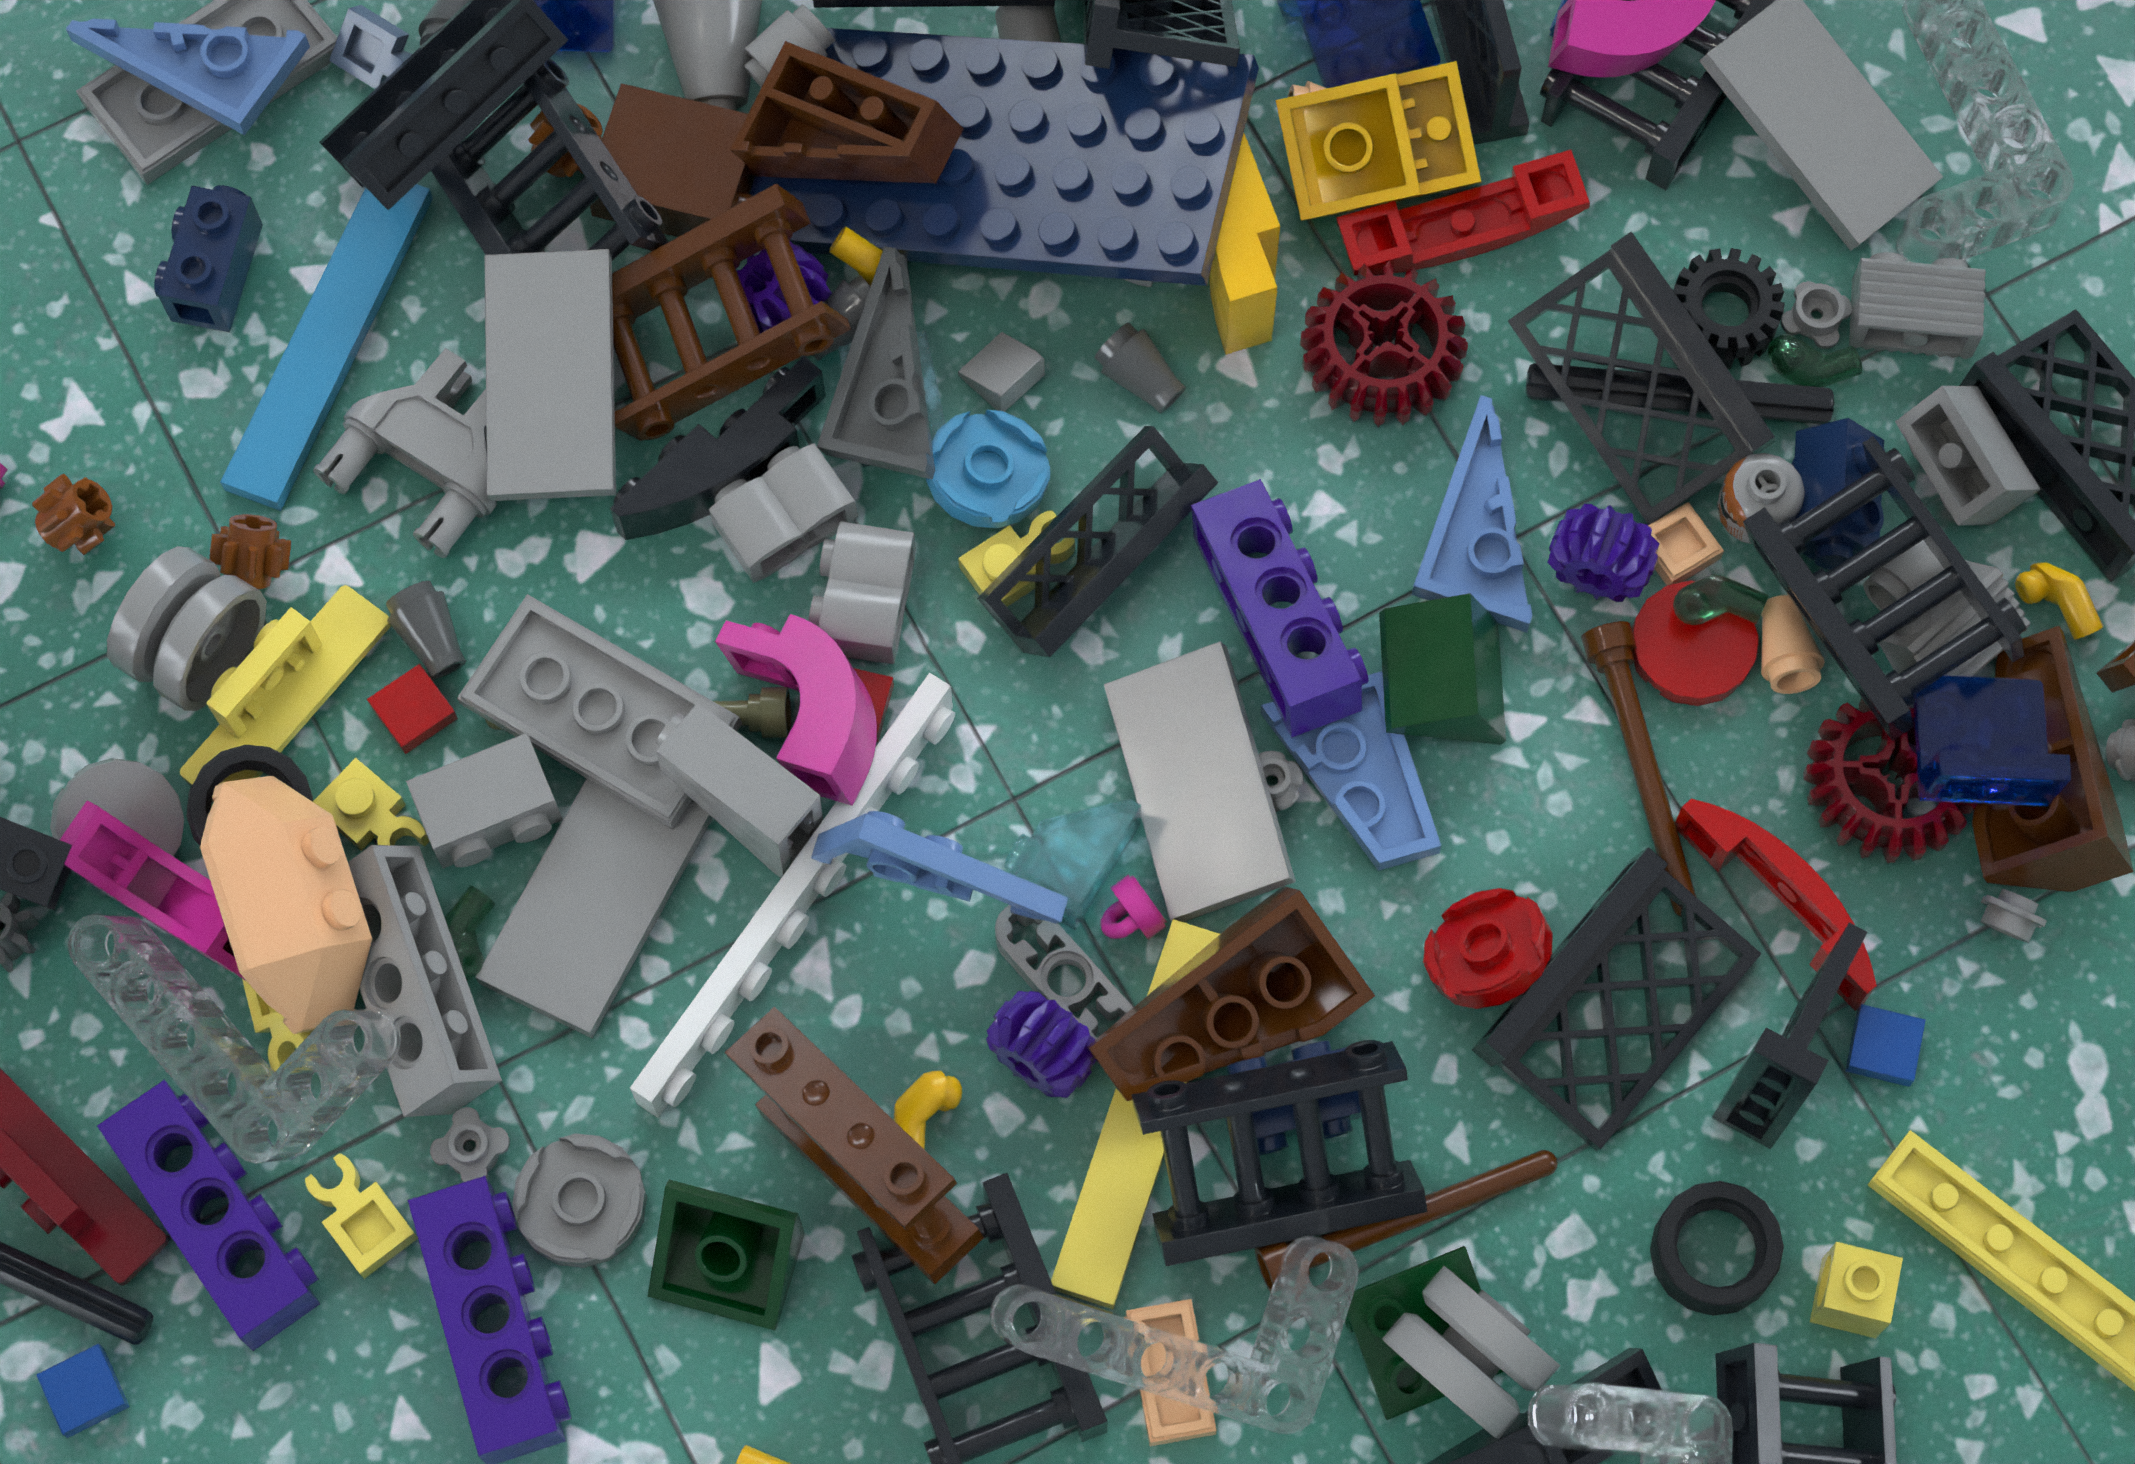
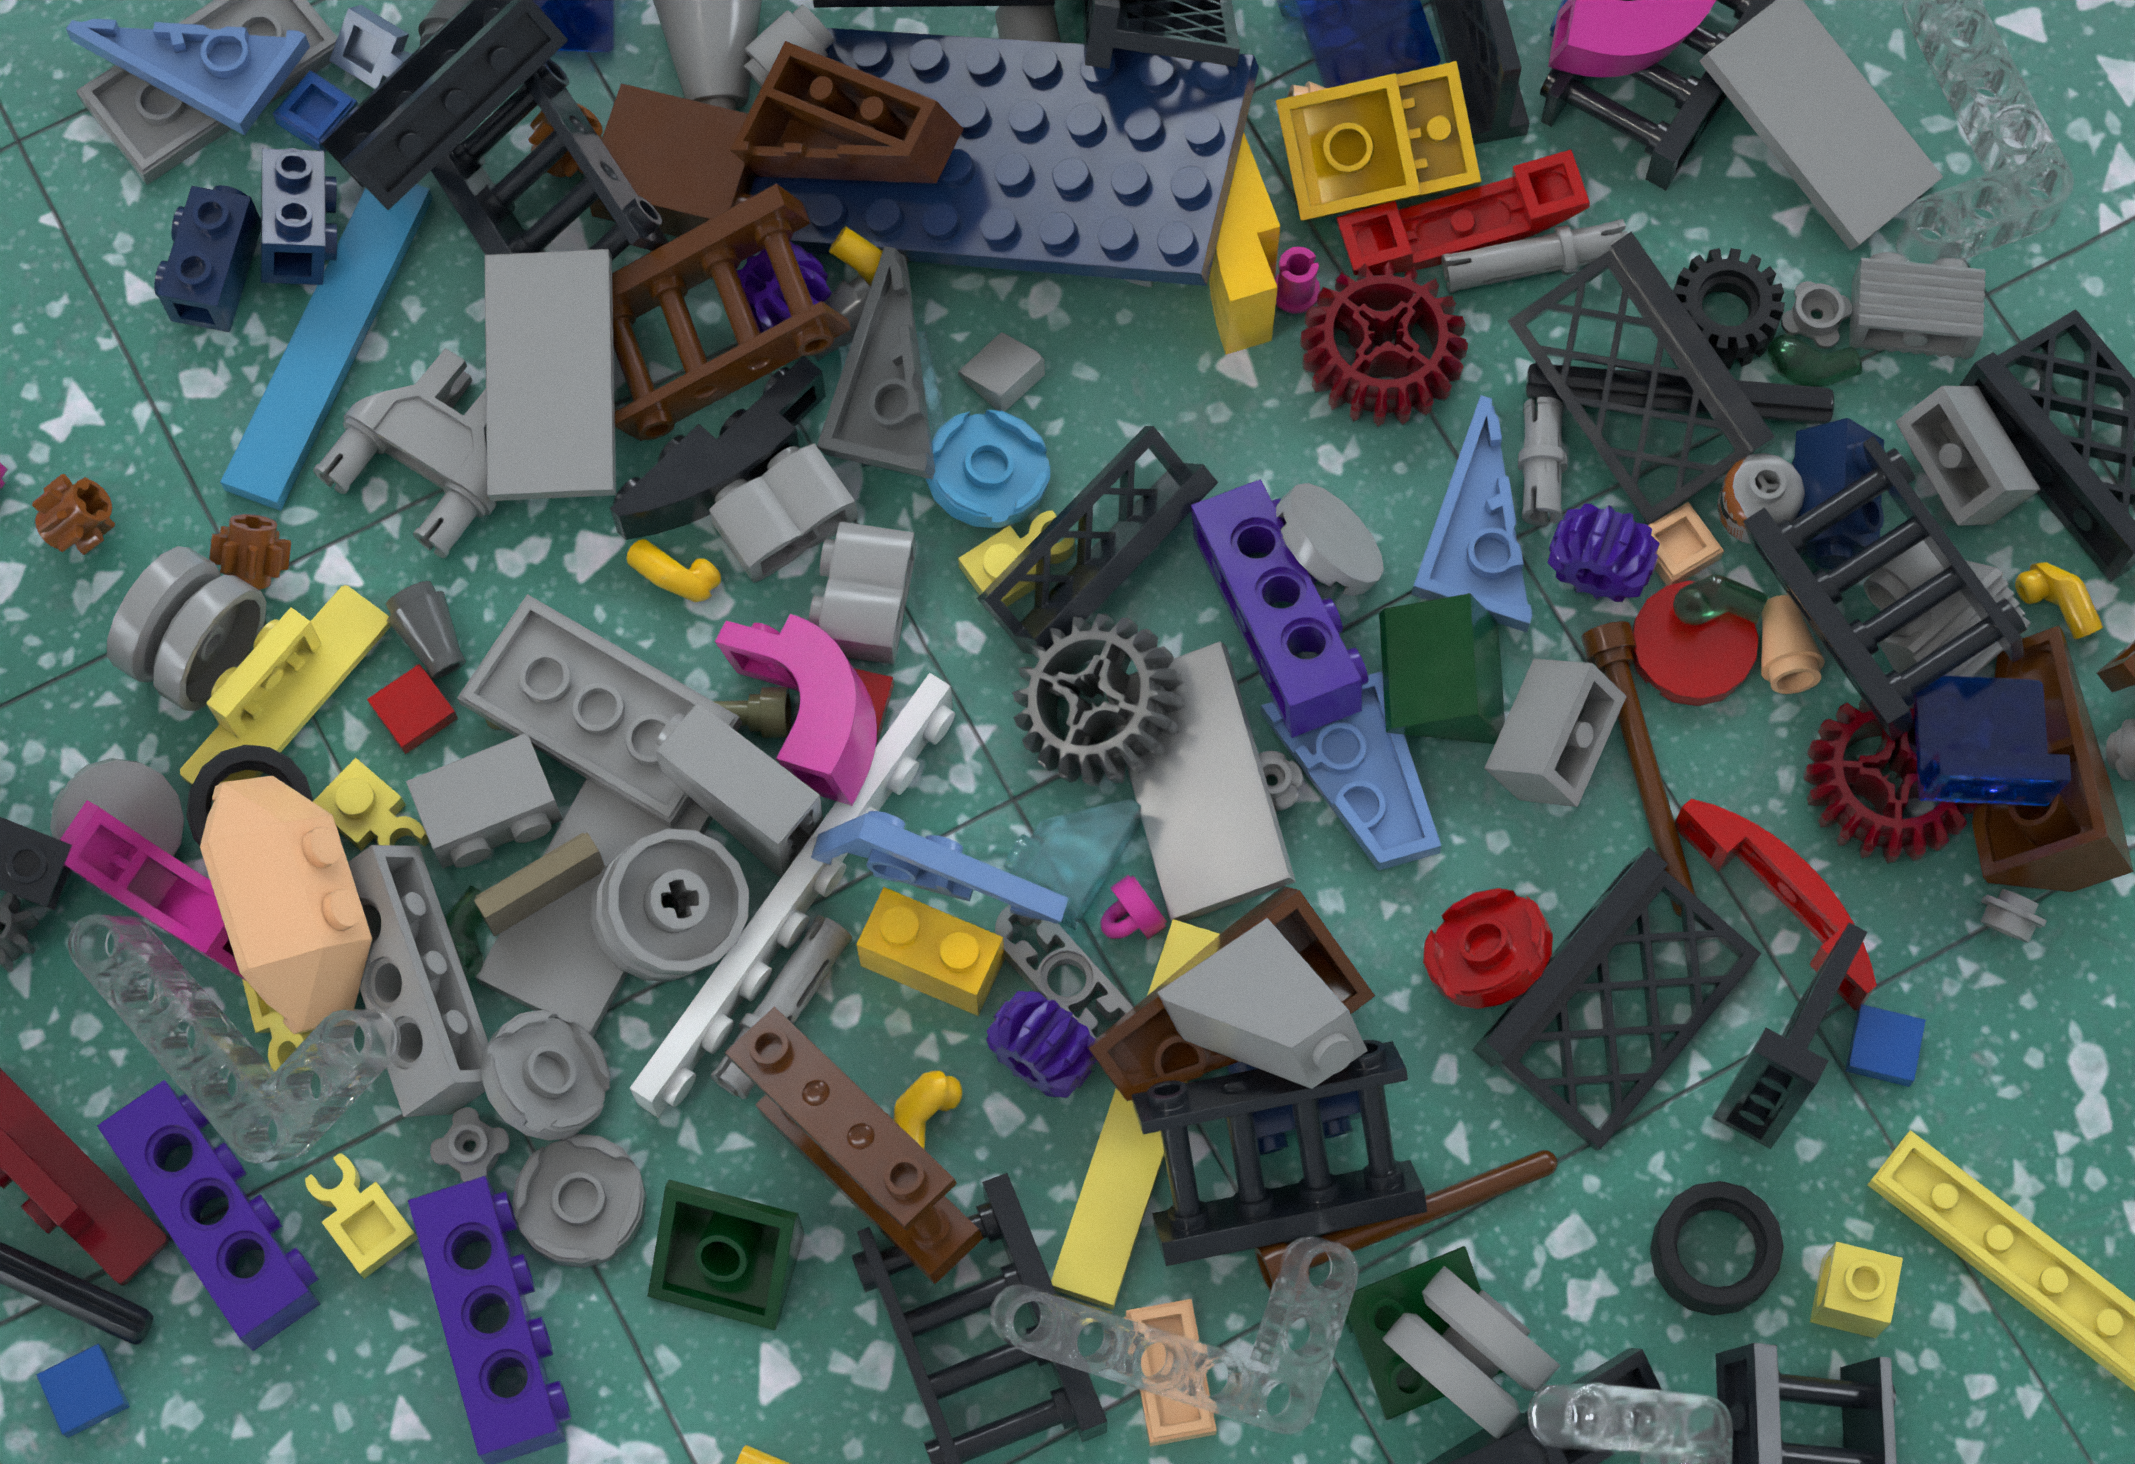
dark grey cone [1094,322,1186,414] -> none
none -> dark blue brick [261,148,337,285]
none -> blue tile [272,70,358,153]
none -> dark tan tile [474,832,605,937]
none -> light grey tile [481,1010,610,1141]
none -> light grey wheel [590,829,749,982]
none -> yellow arm [626,539,721,602]
none -> light grey pin [710,915,852,1099]
none -> yellow brick [856,887,1005,1016]
none -> dark grey gear [1012,613,1185,787]
none -> light grey slope [1157,918,1368,1089]
none -> dark pink pin [1274,247,1320,314]
none -> light grey tile [1276,483,1384,596]
none -> light grey pin [1442,219,1628,293]
none -> light grey brick [1484,659,1627,807]
none -> light grey pin [1518,397,1568,526]

